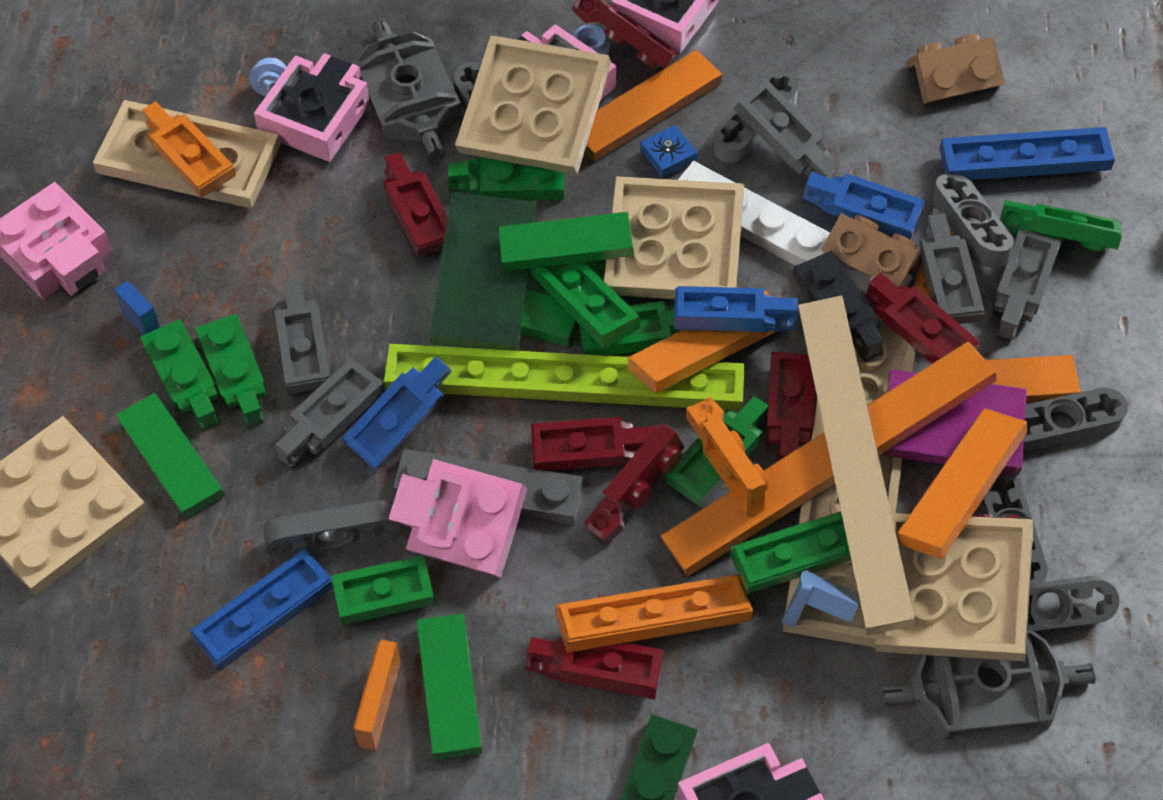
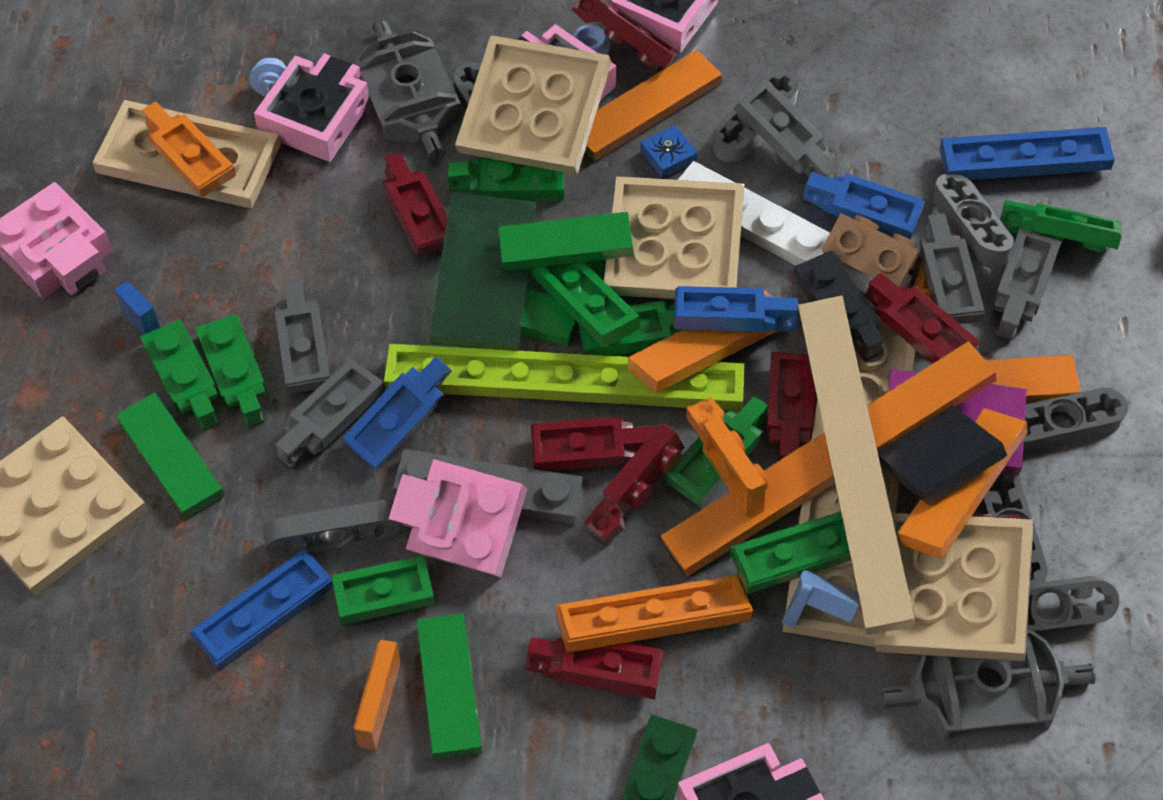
medium nougat bracket [906,33,1005,104] -> none
none -> black tile [877,405,1007,506]

